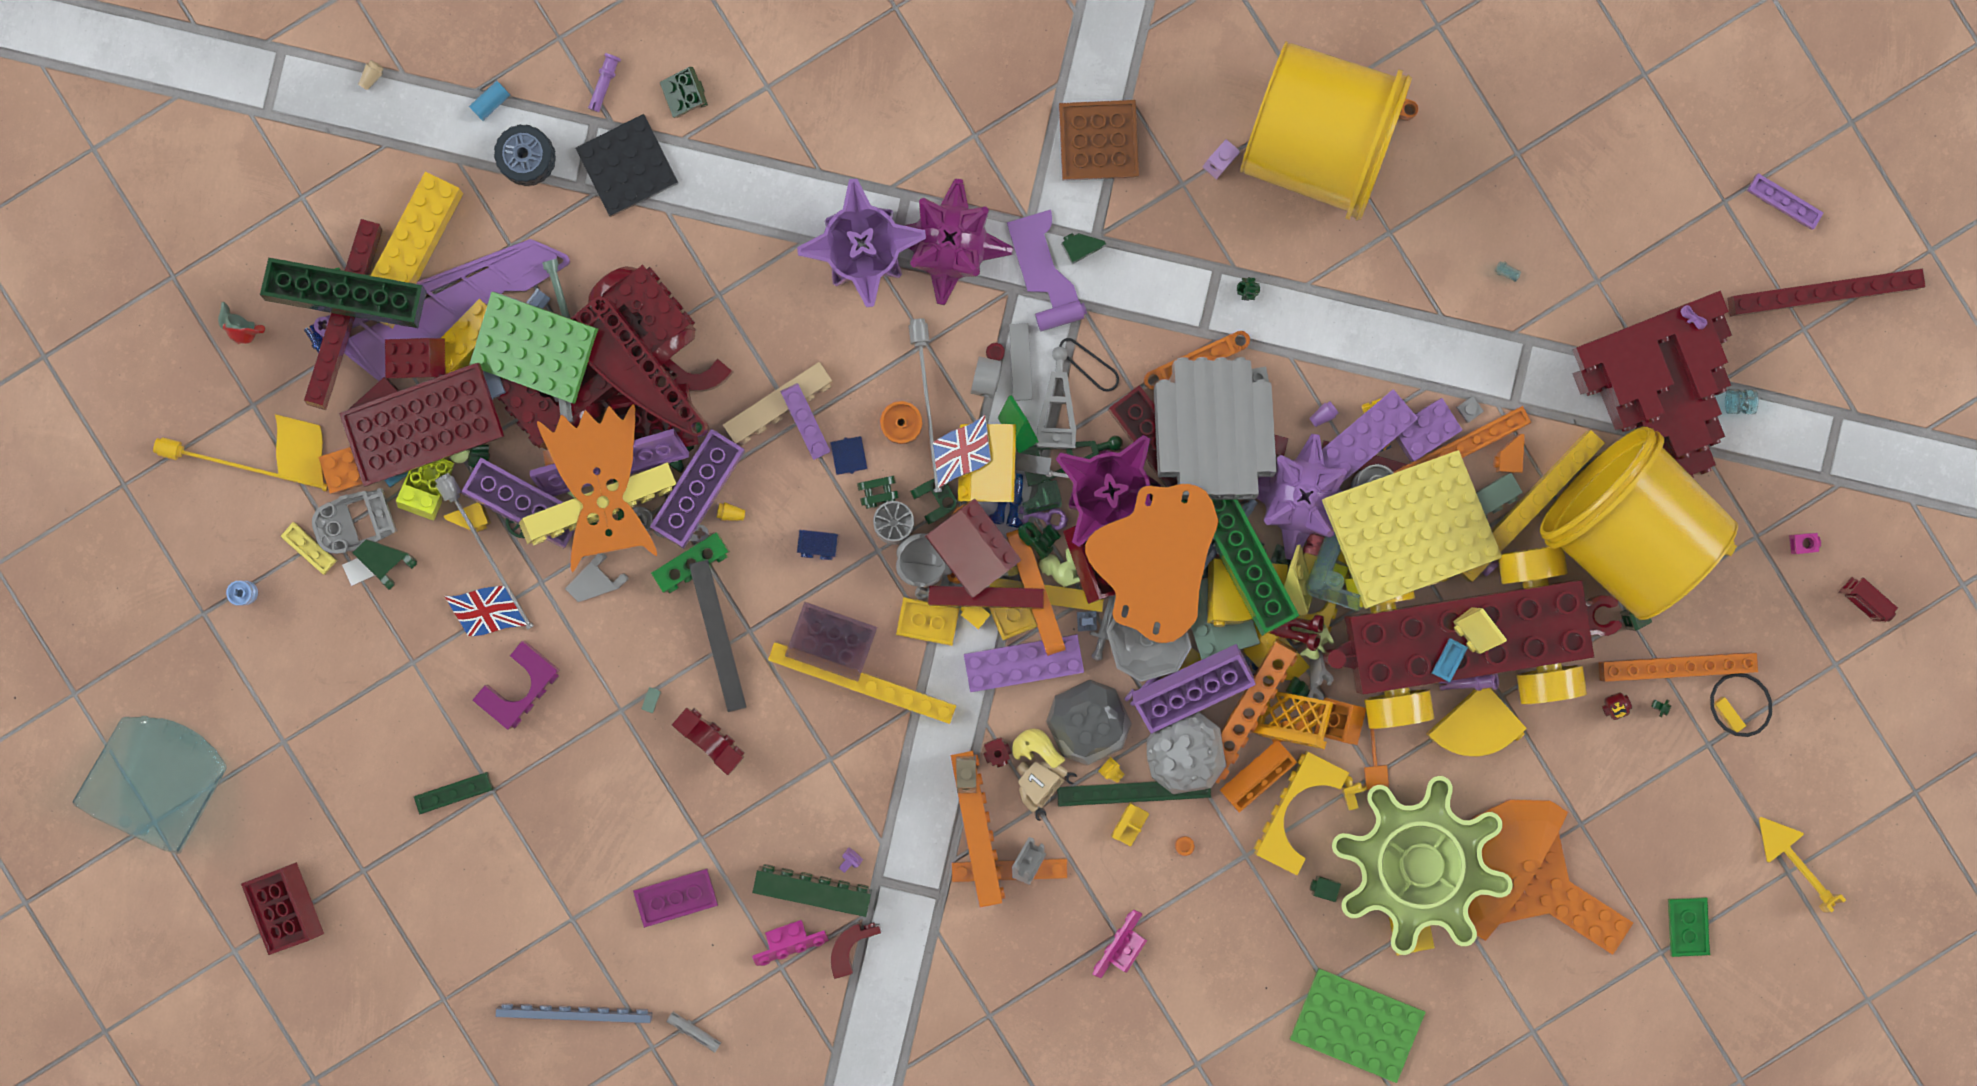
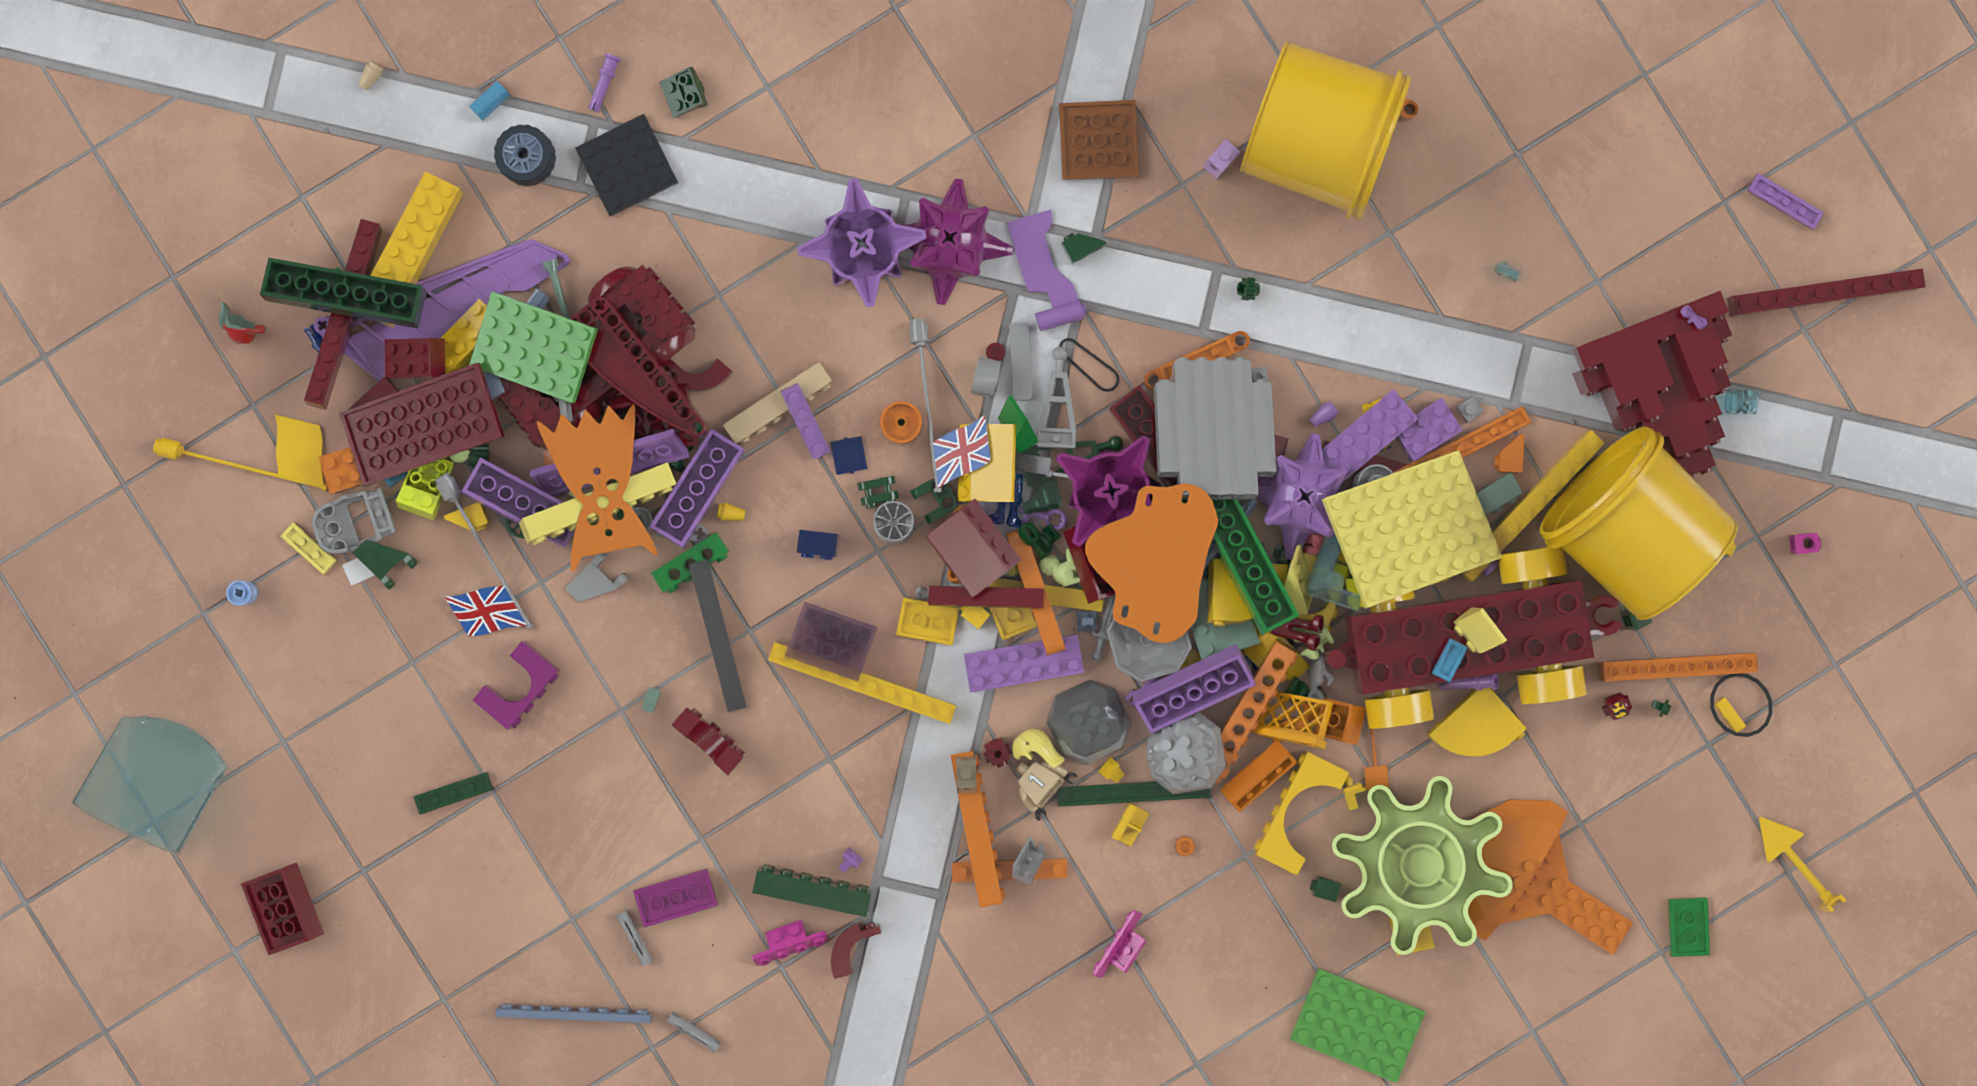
light grey piece [896,533,952,587] -> none
dark red window [1838,577,1898,622] -> none
none -> light grey pin [616,910,654,966]

